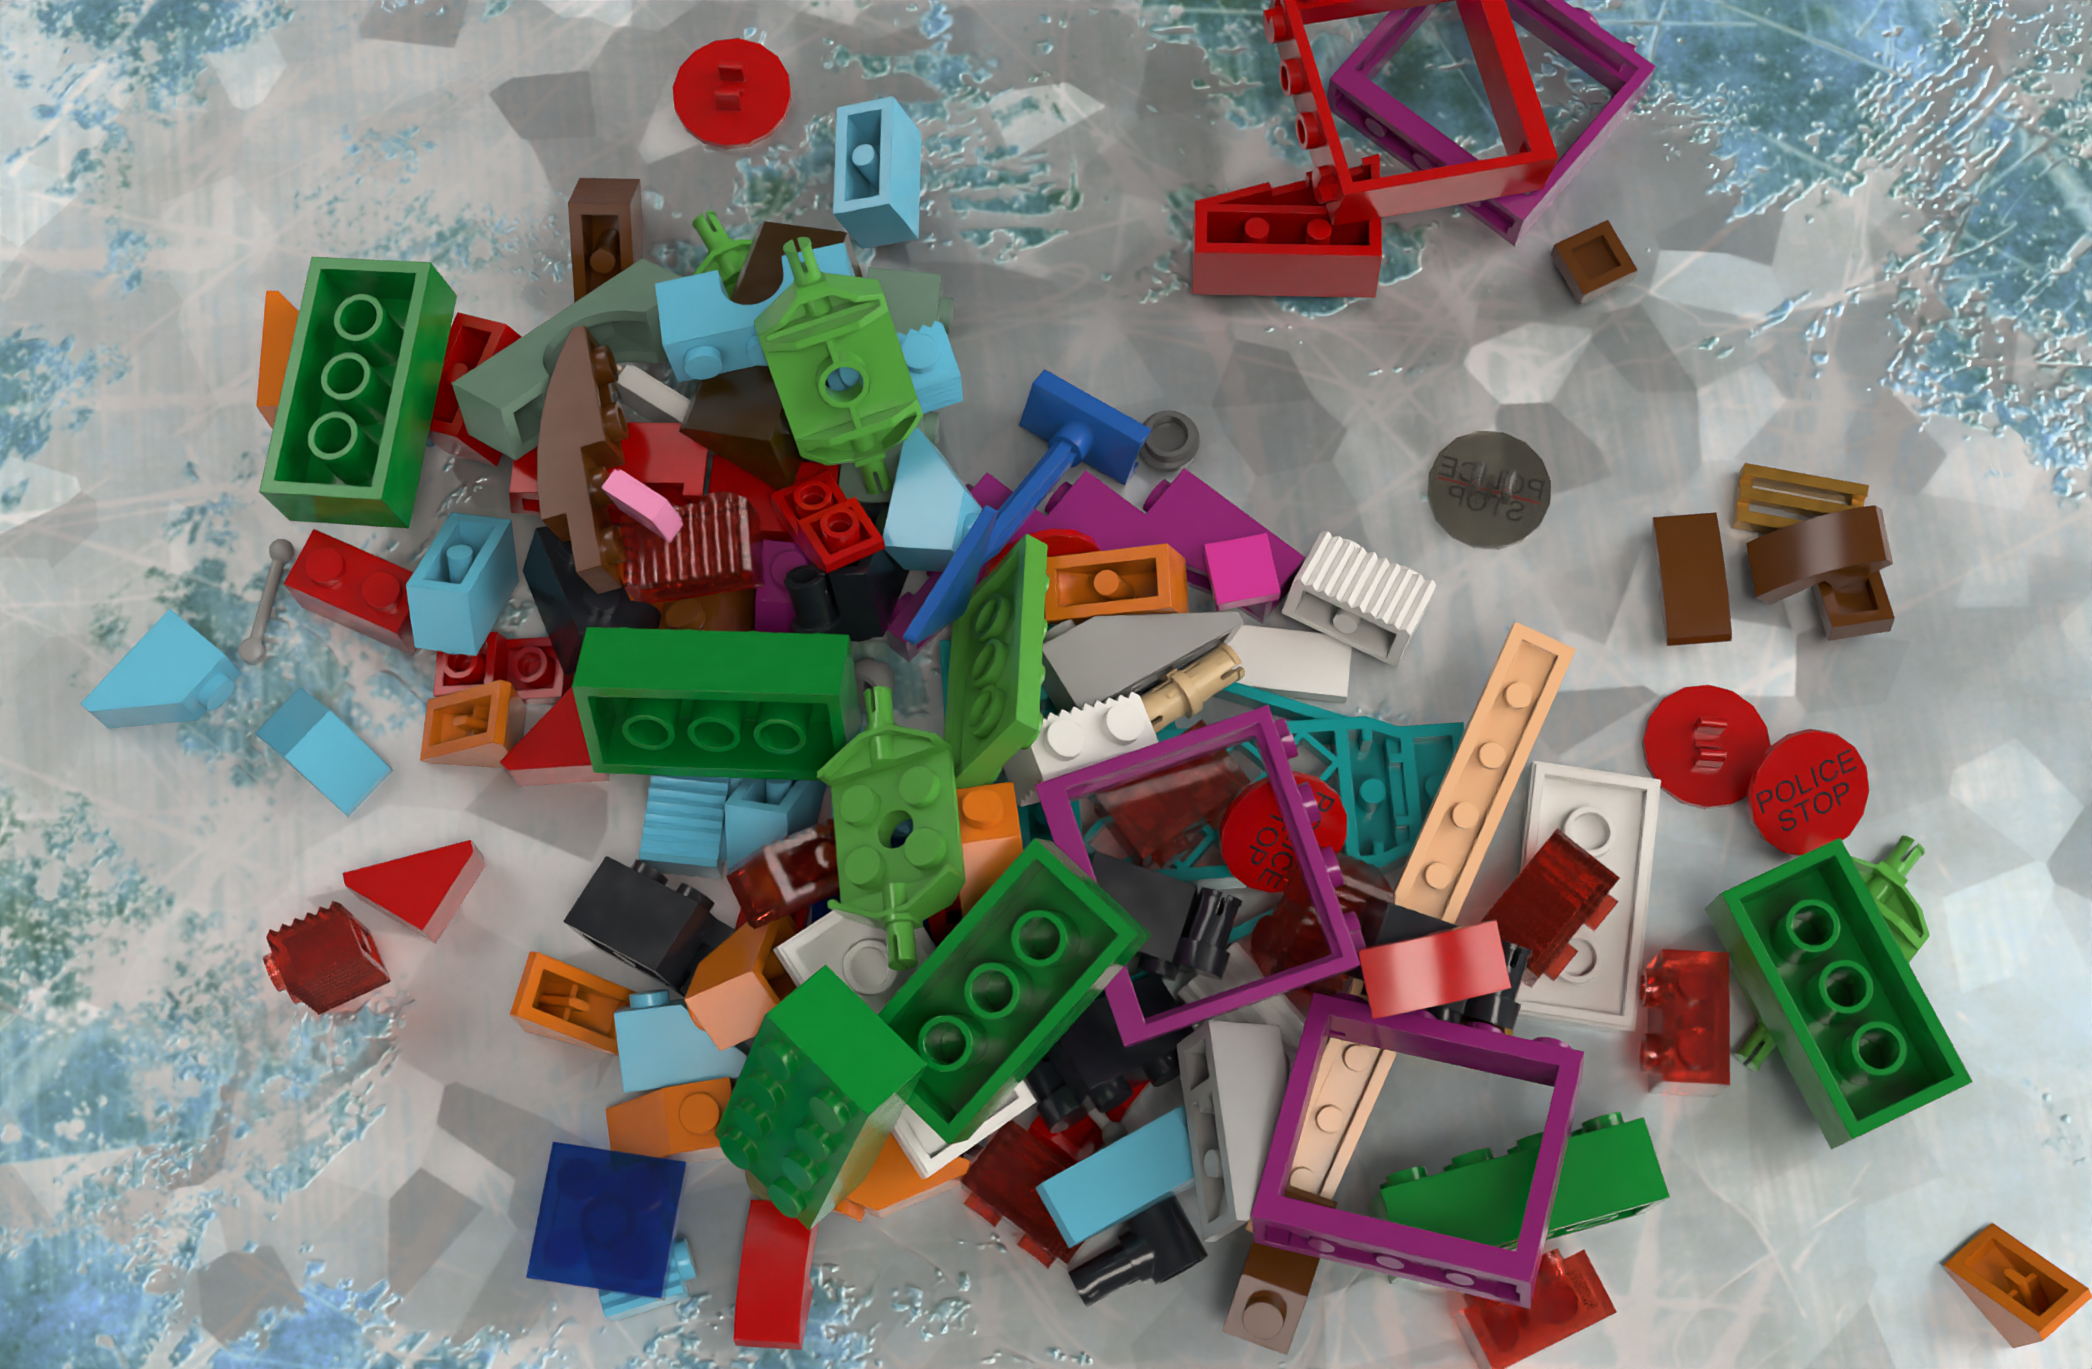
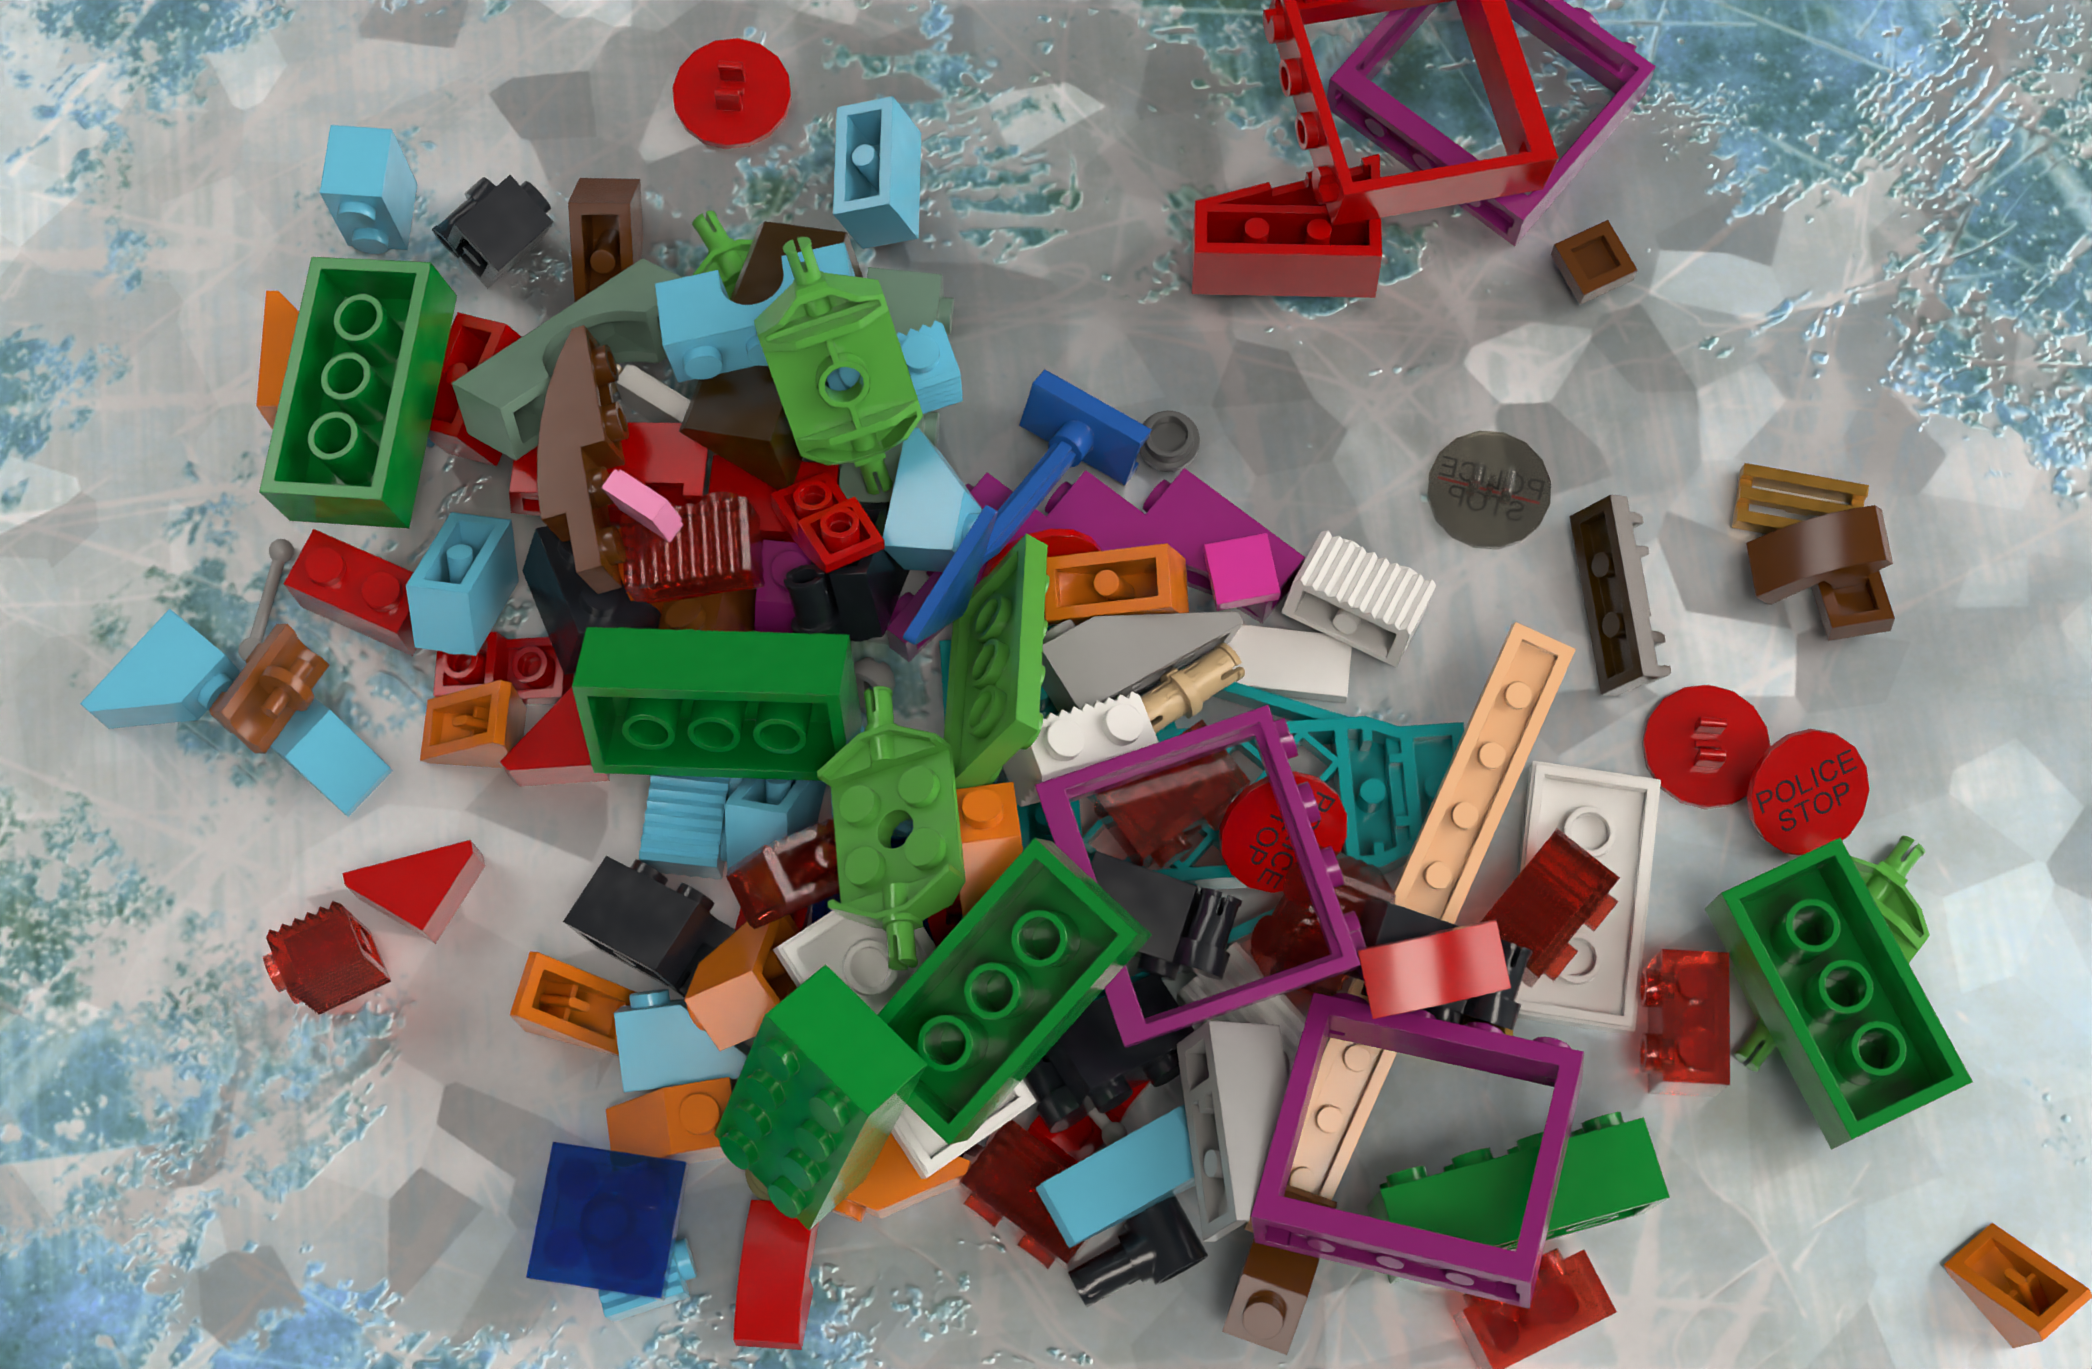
reddish brown slope [1652,512,1732,646] -> none
none -> dark orange hips [209,624,329,754]
none -> medium azure brick [320,125,418,254]
none -> black hinge [432,175,553,289]
none -> dark brown plate [1569,495,1671,696]

